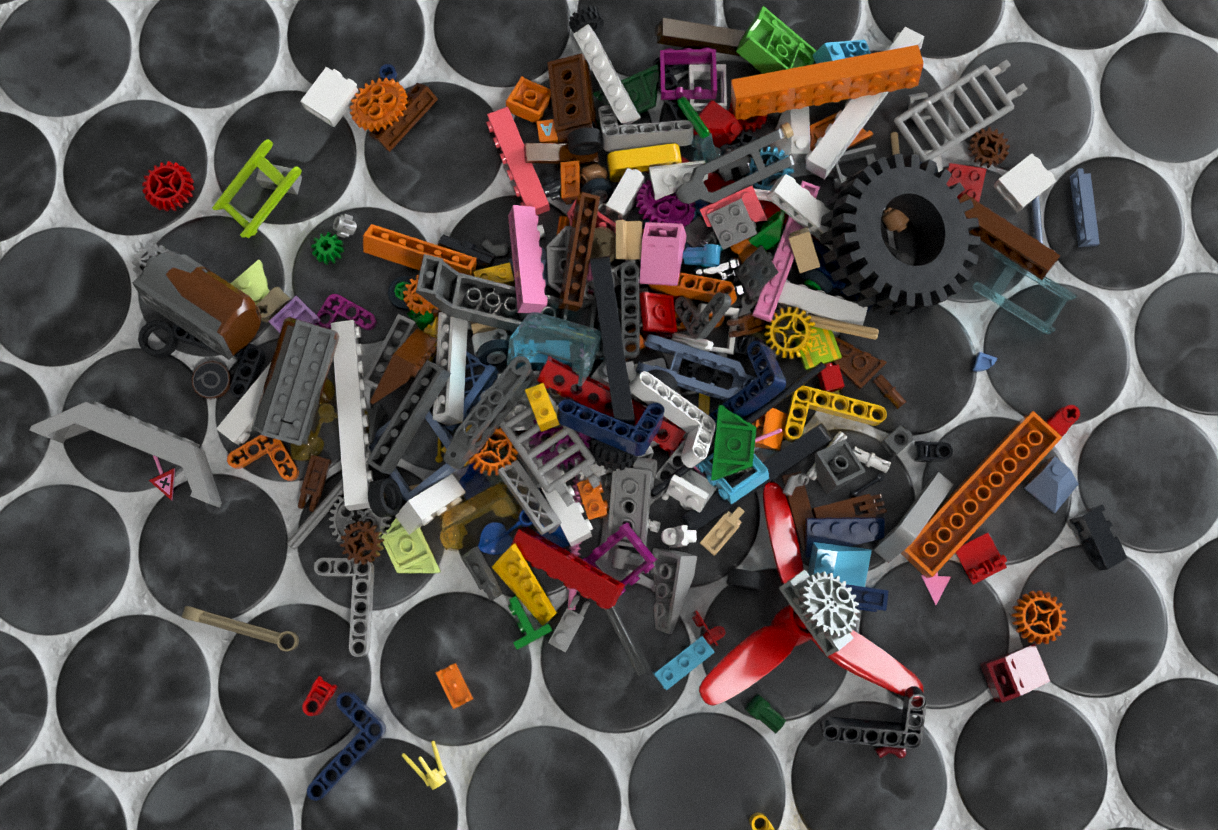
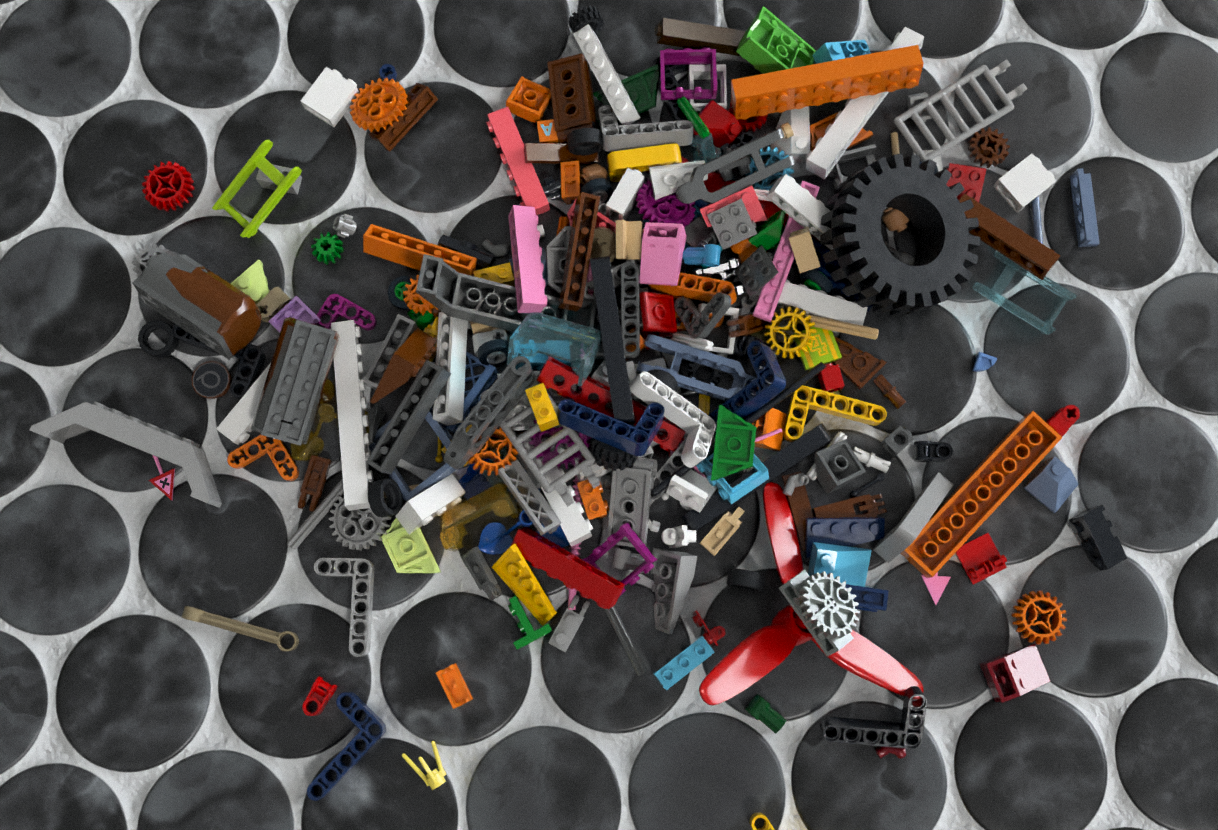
reddish brown gear [340,521,384,565] -> none

